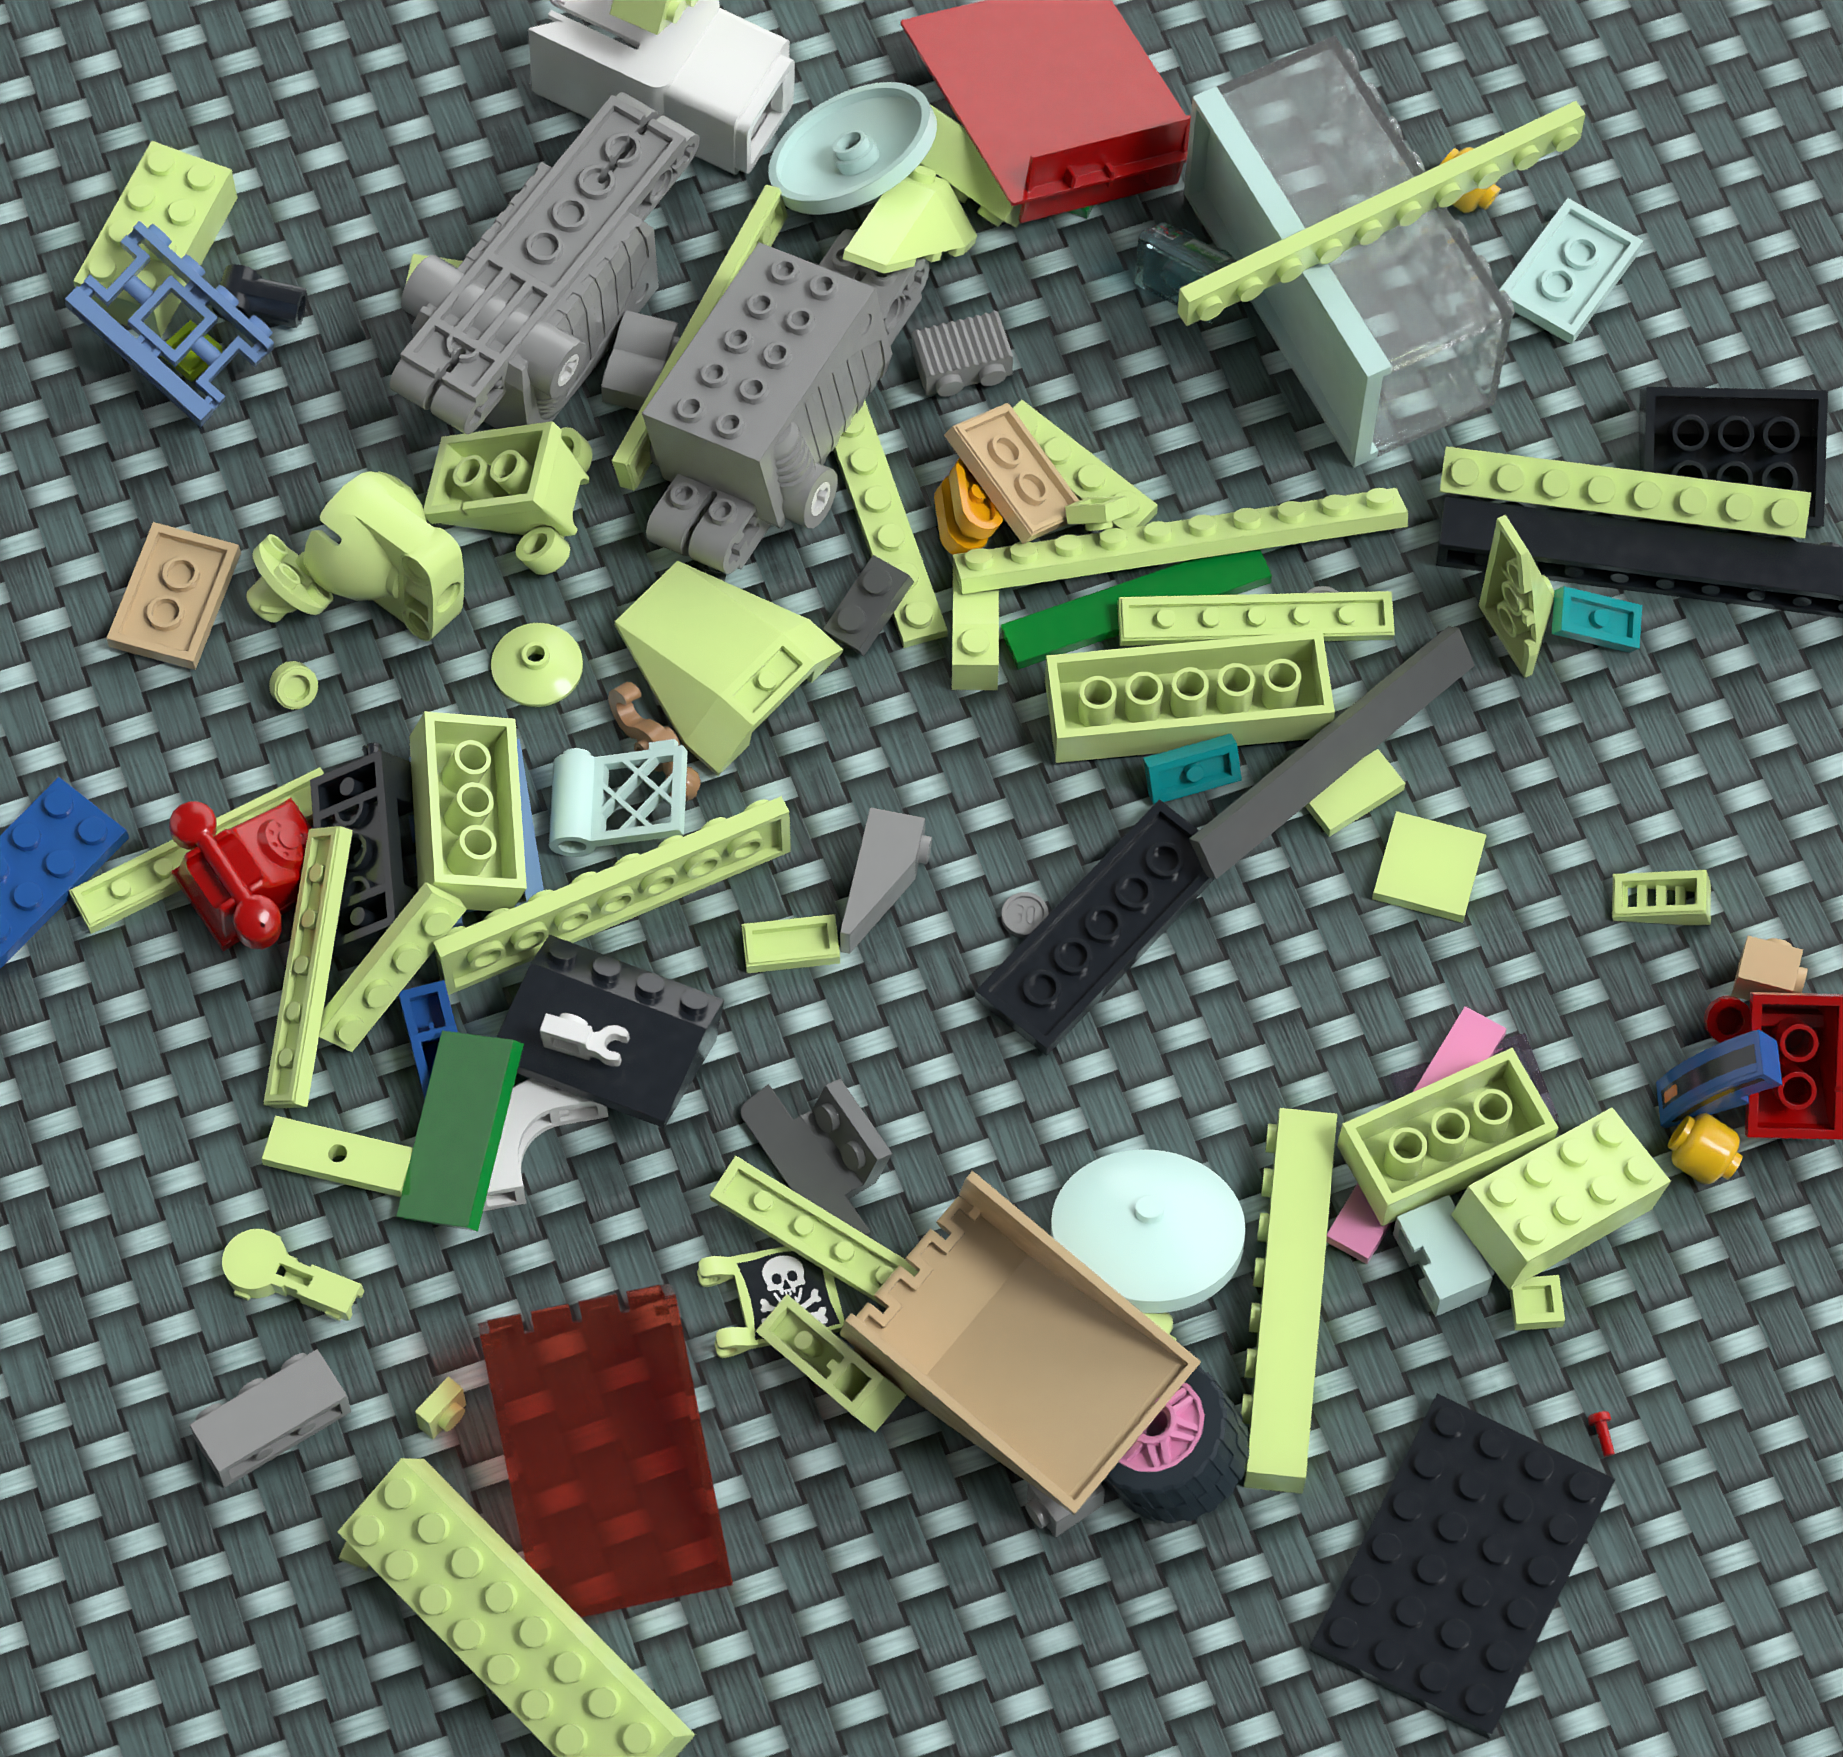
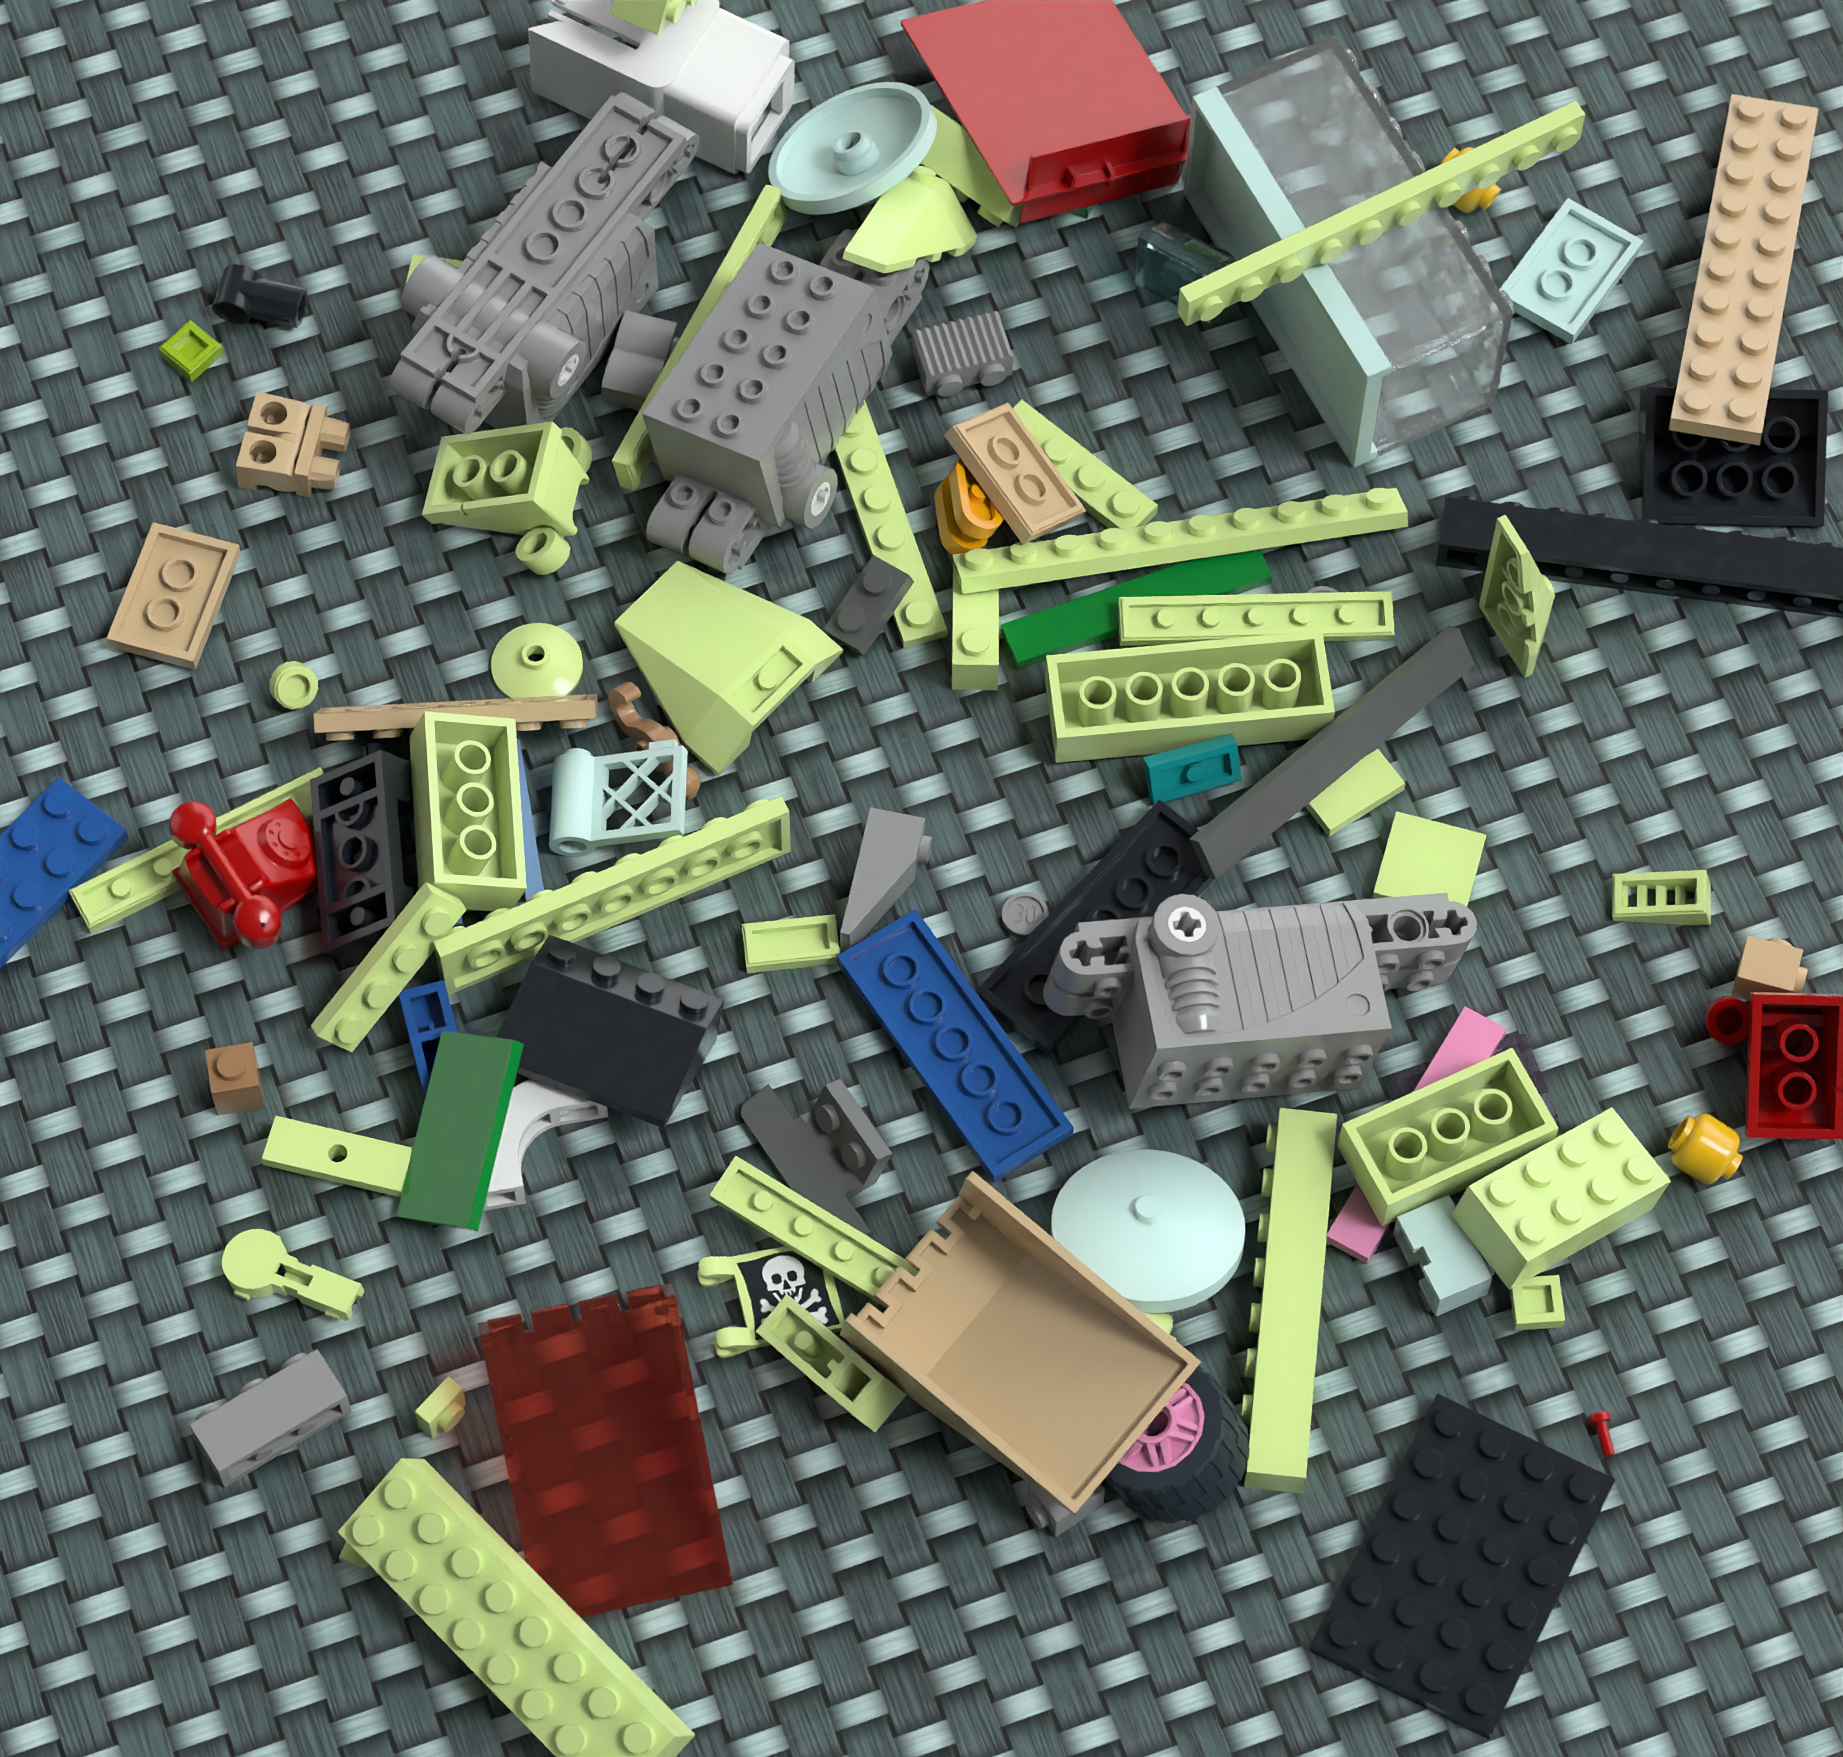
medium blue fence [65,221,274,428] -> none
yellowish green brick [73,141,237,338] -> none
yellowish green plate [246,534,333,622] -> none
yellowish green tile [264,826,353,1108] -> none
yellowish green piece [303,471,464,641] -> none
white plate [540,1013,630,1066] -> none
yellowish green plate [1065,496,1129,531] -> none
yellowish green brick [1440,446,1811,539] -> none
teal plate [1551,586,1642,653] -> none
blue slope [1656,1029,1782,1128] -> none
none -> medium nougat brick [205,1042,265,1116]
none -> tan hips [236,391,350,498]
none -> tan plate [314,694,598,741]
none -> blue plate [837,909,1074,1183]
none -> light grey piece [1043,893,1477,1109]
none -> tan plate [1669,94,1819,445]

